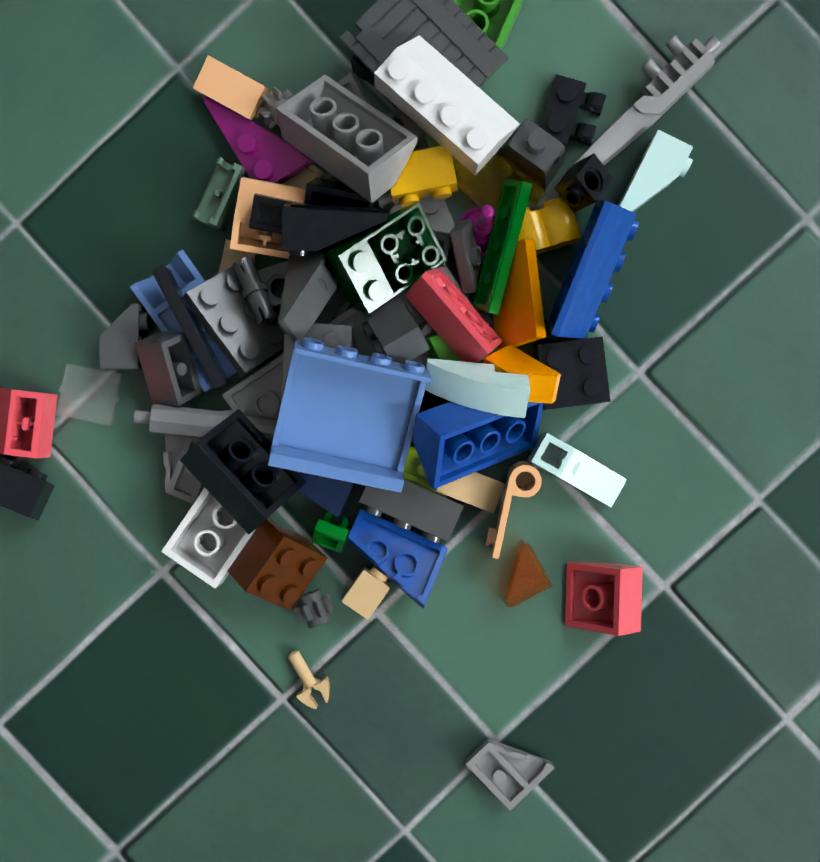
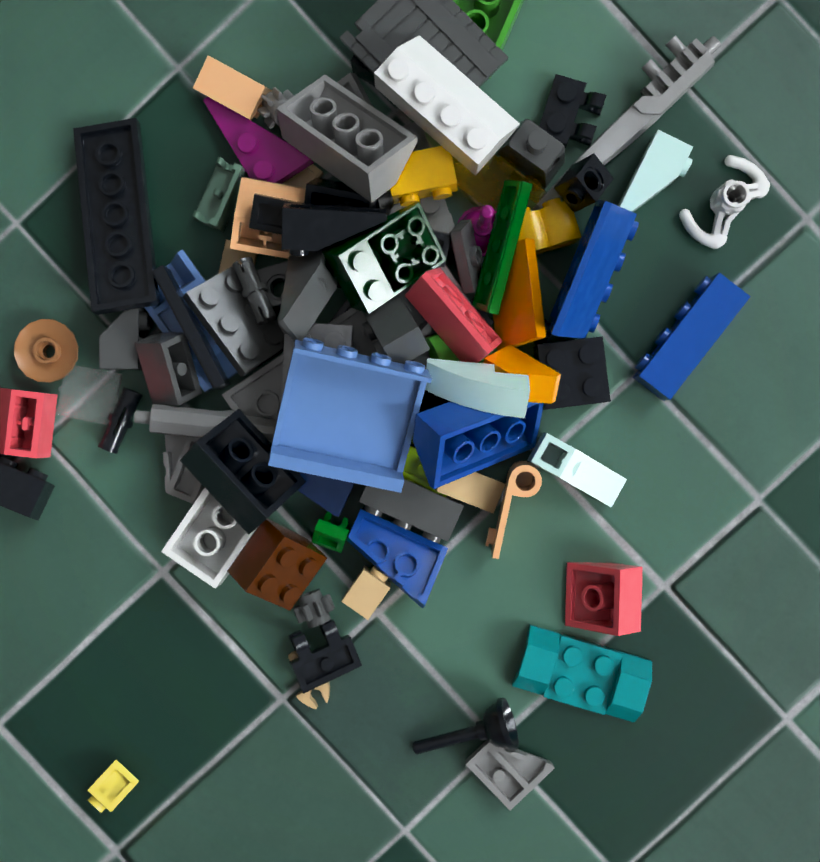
clear orange slope [503,540,552,608] -> none
none -> medium nougat dish [14,319,79,383]
none -> black plate [73,118,160,315]
none -> light yellow bracket [87,760,139,813]
none -> black pin [98,387,143,454]
none -> black plate [288,619,362,694]
none -> black piece [412,697,519,754]
none -> teal piece [512,624,652,722]
none -> blue brick [633,273,751,401]
none -> white piece [679,155,770,249]

